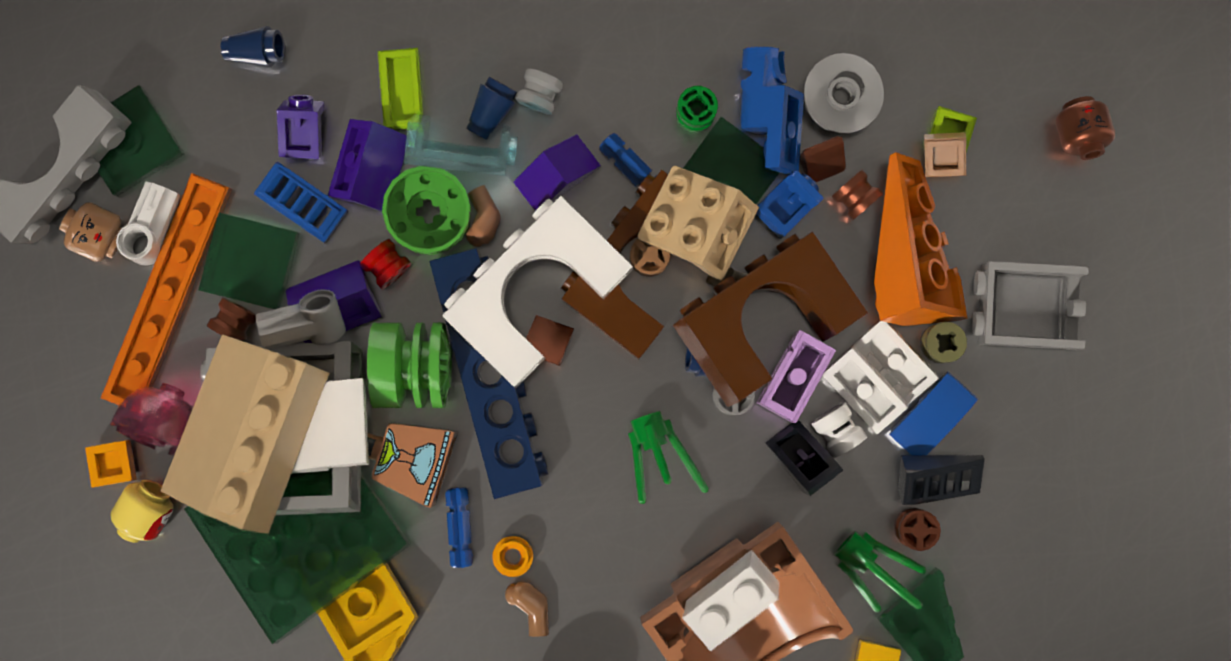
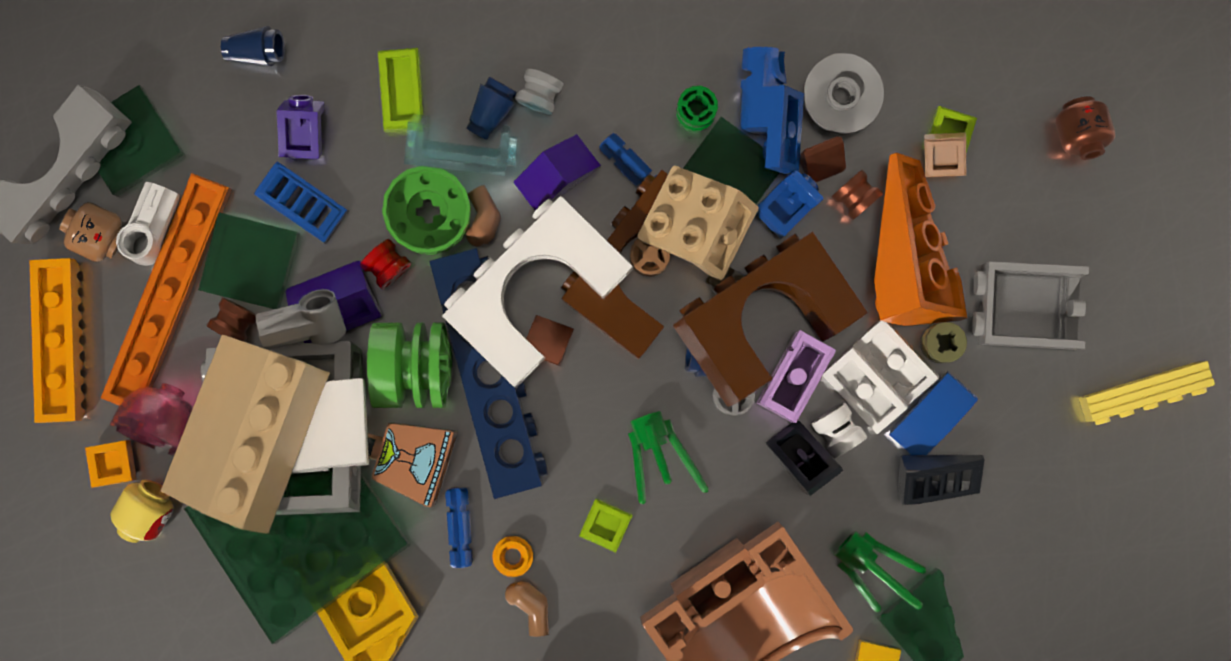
dark purple panel [327,119,409,212] -> none
white brick [682,550,779,651] -> none
copper wheel [894,508,941,551] -> none
none -> light orange gear [29,258,85,423]
none -> lime tile [579,498,632,553]
none -> light yellow piece [1078,361,1215,425]

